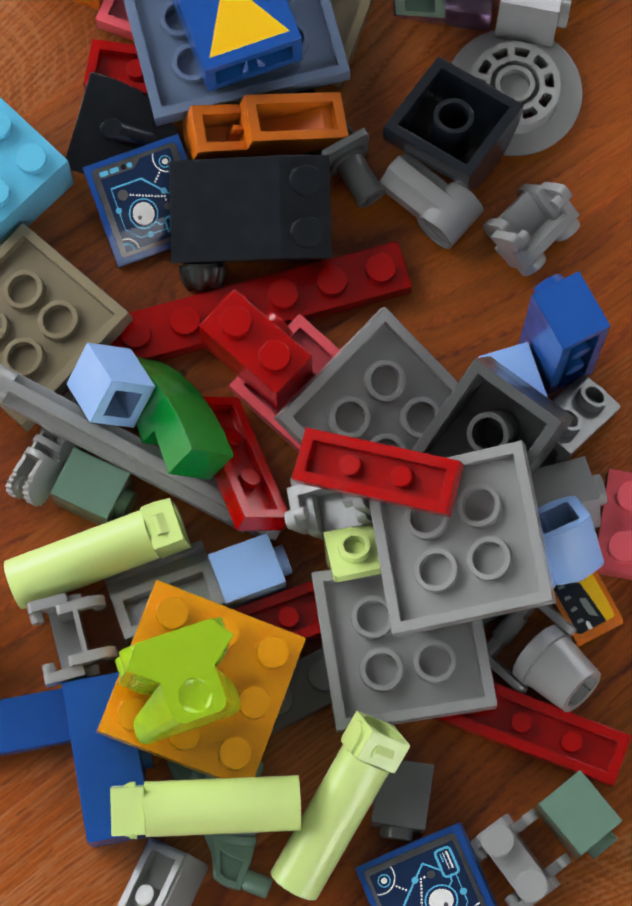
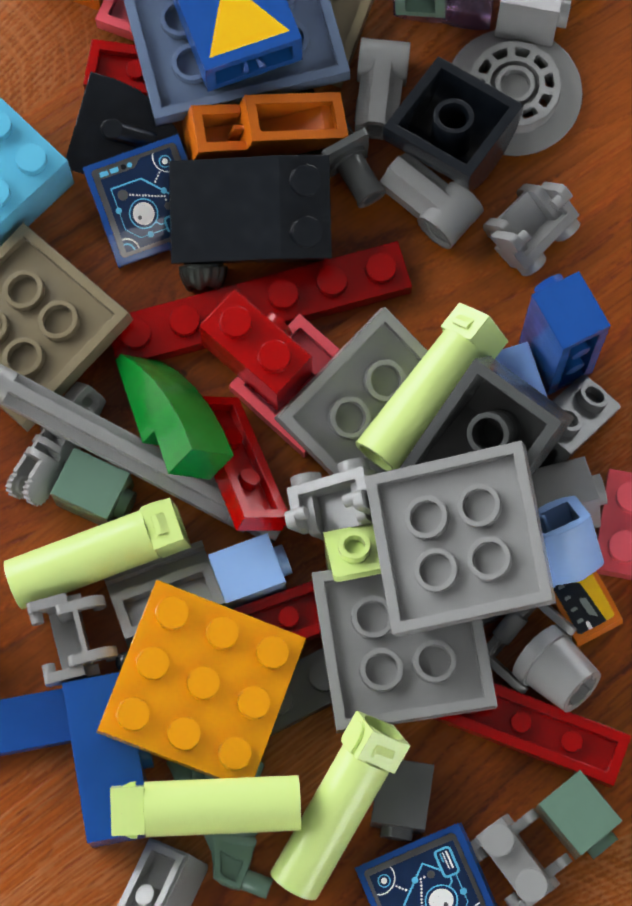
light blue brick [67,342,156,428] -> none
lime piece [115,617,241,744] -> none
red plate [292,427,464,518] -> none
none -> light grey piece [354,37,411,140]
none -> yellowish green piece [355,302,509,471]

